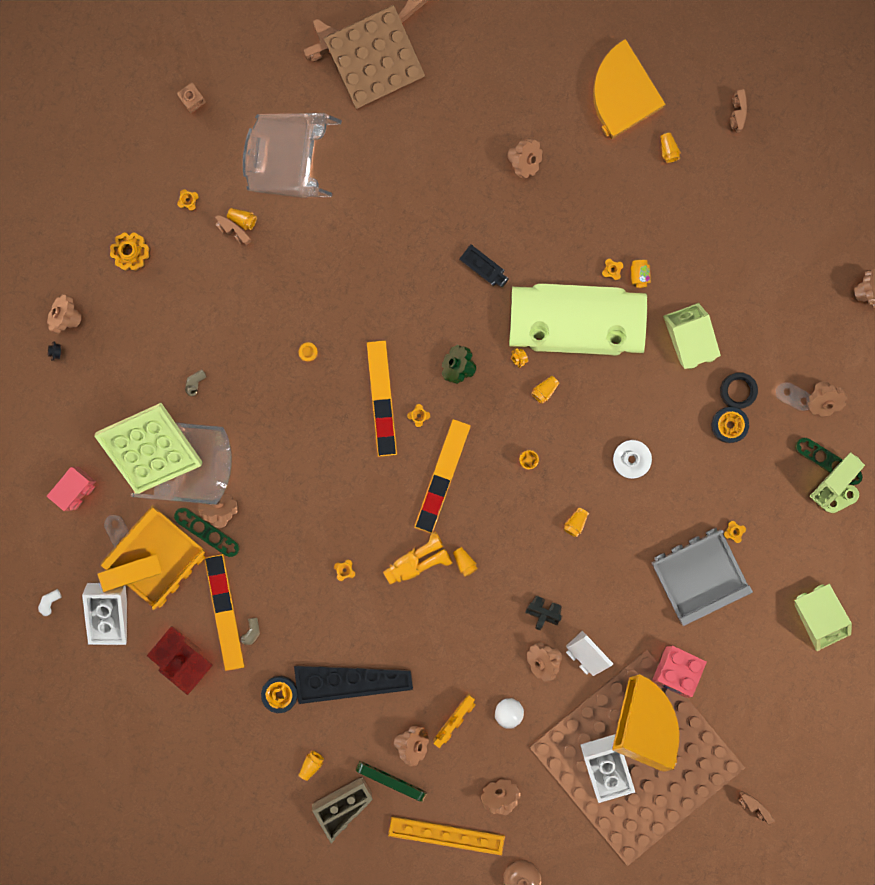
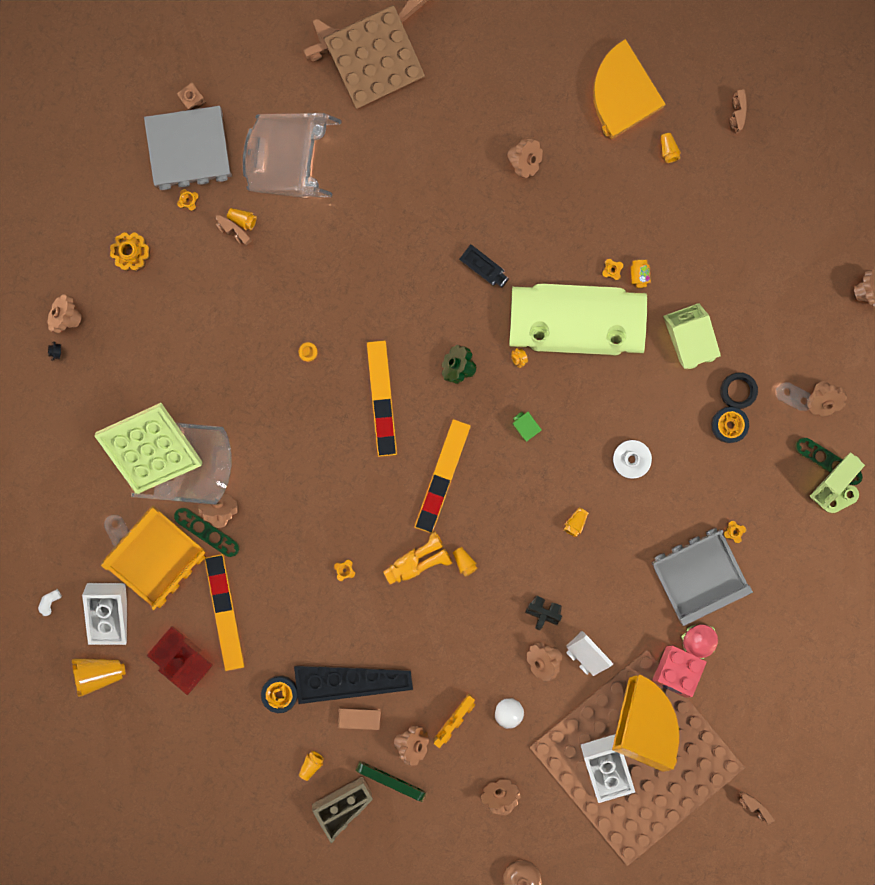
coral brick [46,466,96,511] -> none
light orange slope [97,555,162,592] -> none
dark tan arm [185,369,207,396] -> none
dark tan arm [241,618,260,645] -> none
light orange tile [388,816,505,856] -> none
light orange plate [407,404,430,427] -> none
light orange wheel [519,450,539,469] -> none
light orange cone [531,376,559,404] -> none
yellowish green slope [795,584,852,651] -> none
none -> light orange cone [71,658,126,697]
none -> light grey panel [144,106,232,190]
none -> nougat slope [338,709,380,730]
none -> bright green brick [512,412,542,442]
none -> coral hair [682,624,718,659]

